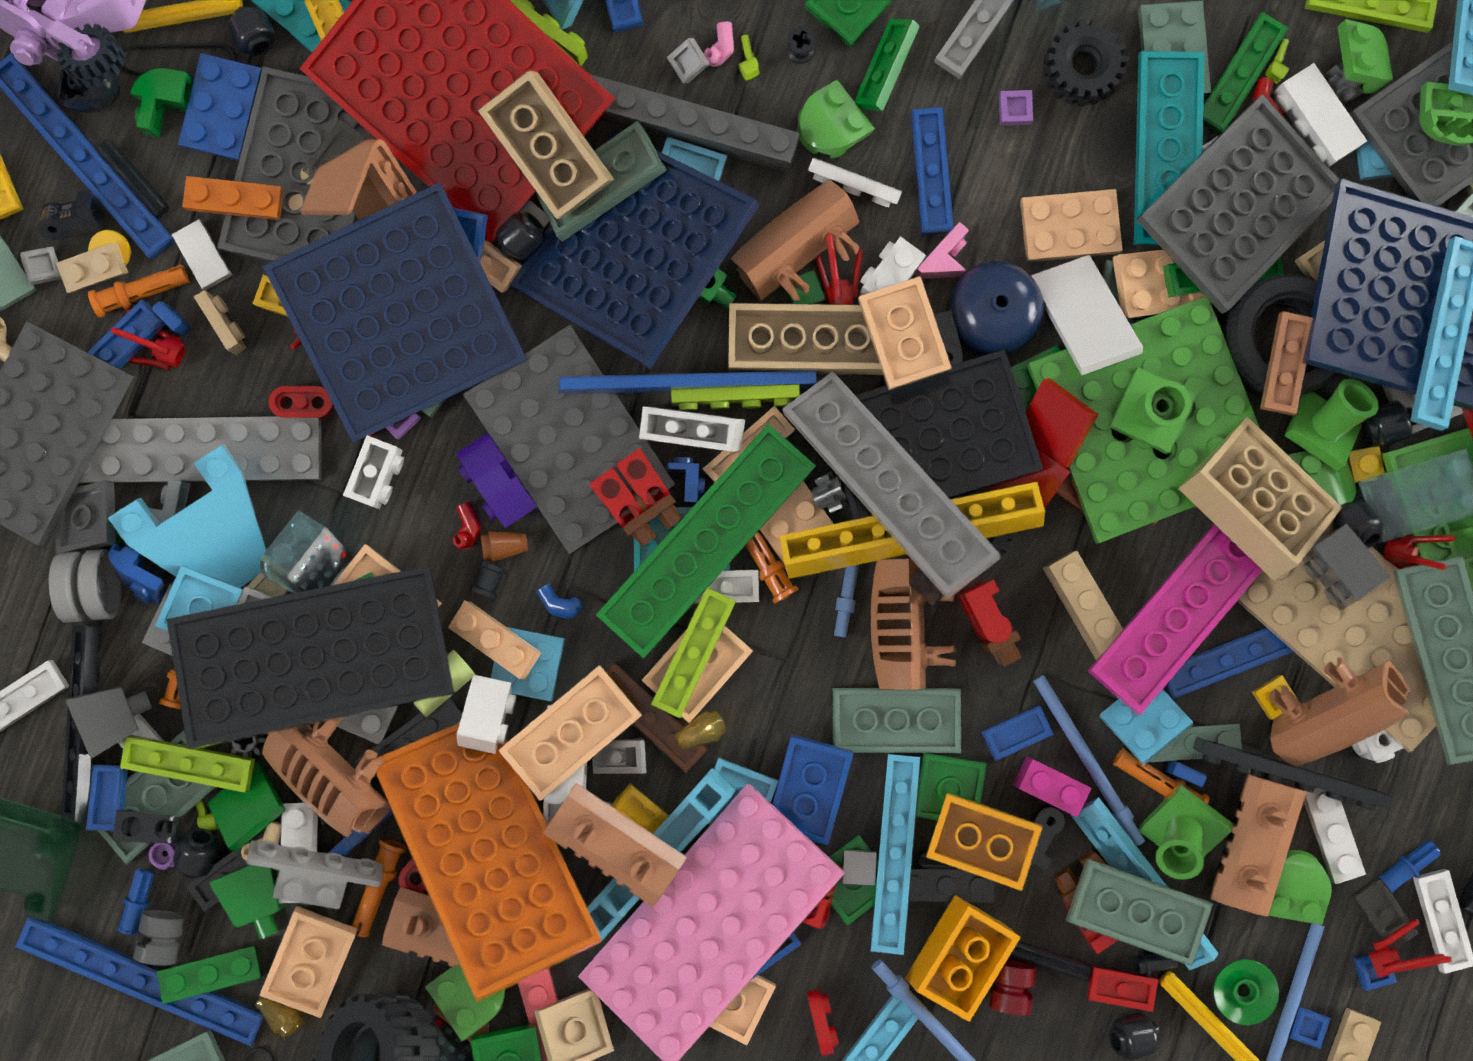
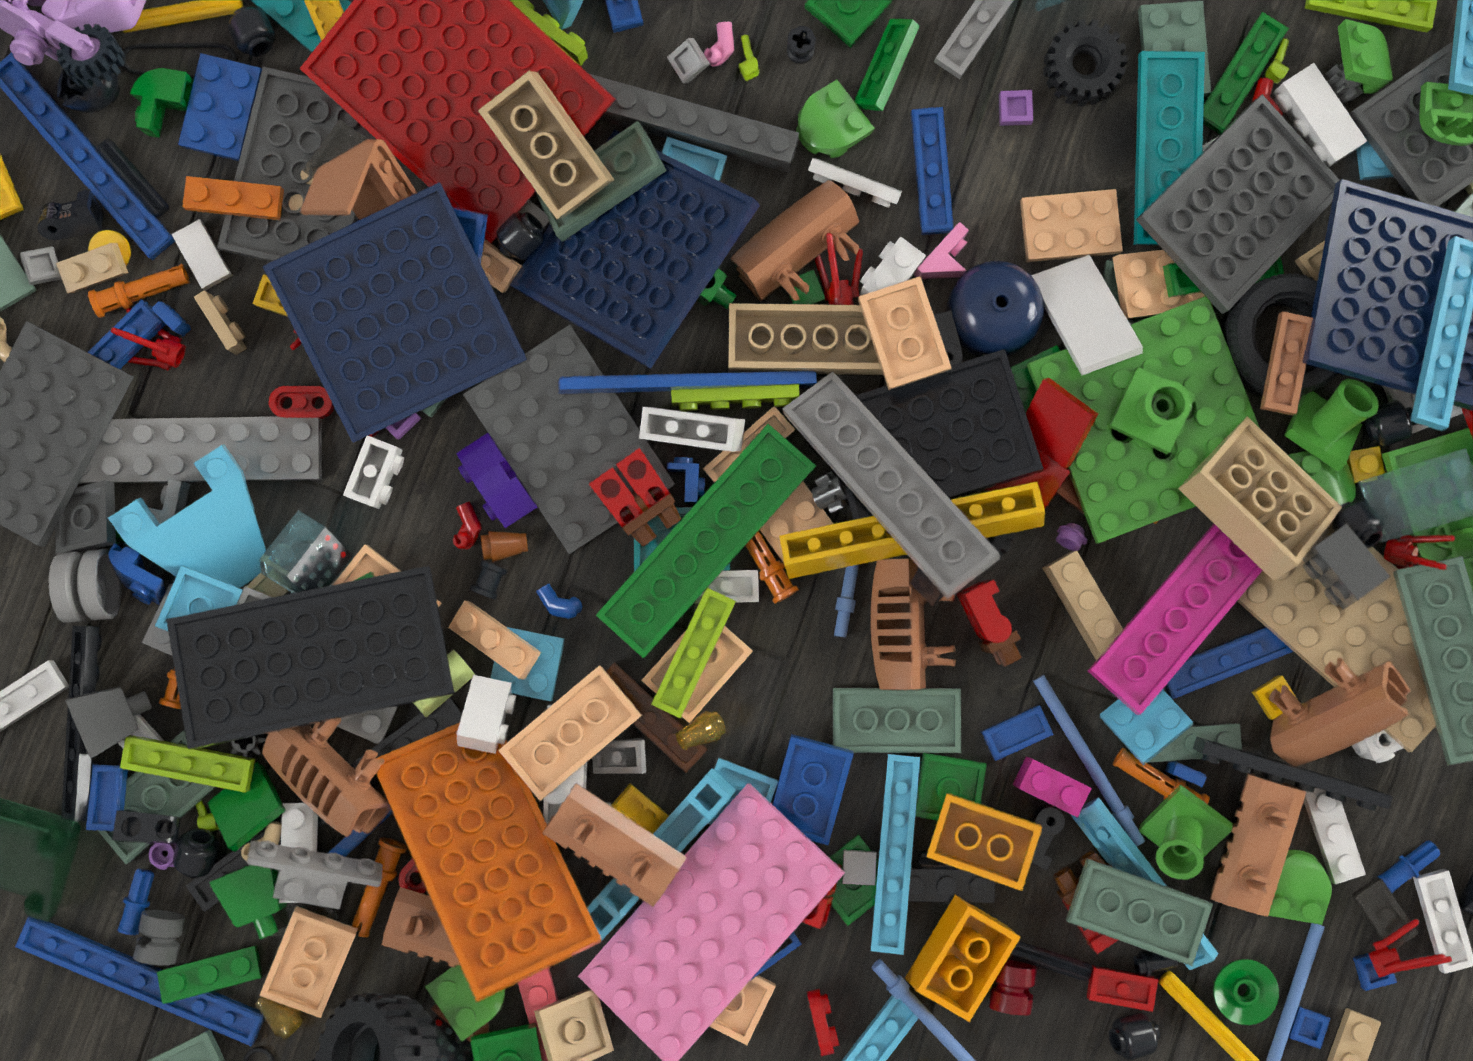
none -> medium lavender plate [1056,523,1087,551]

